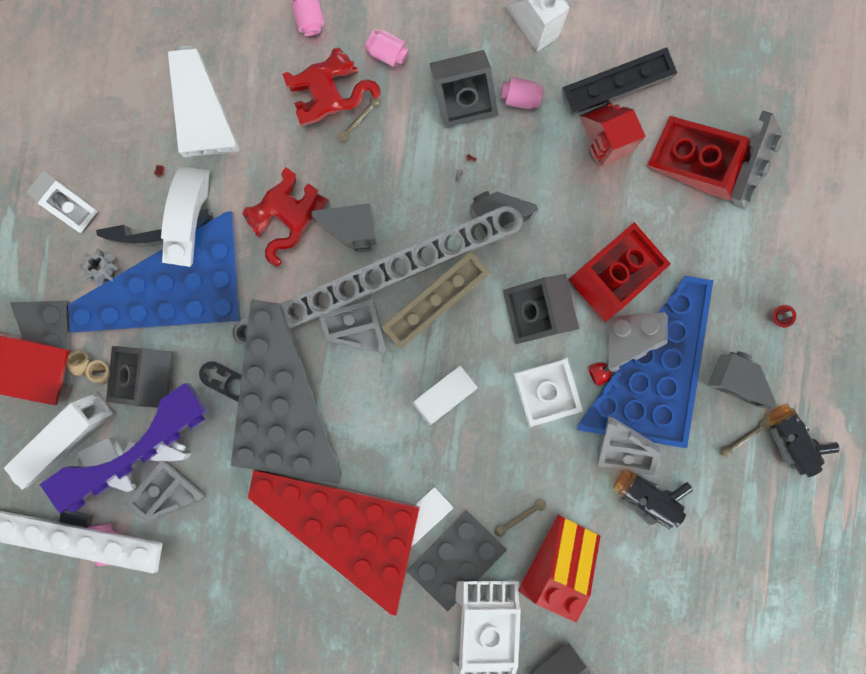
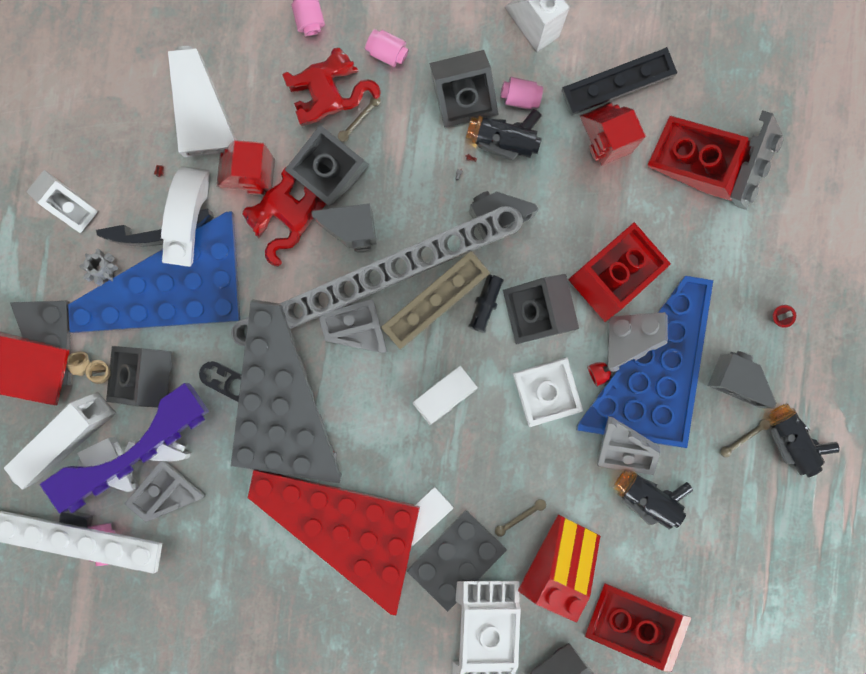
none -> red wedge [216,140,275,196]
none -> dark grey slope [285,125,369,206]
none -> black piece [466,109,542,160]
none -> black pin [468,274,504,333]
none -> red slope [585,583,692,672]

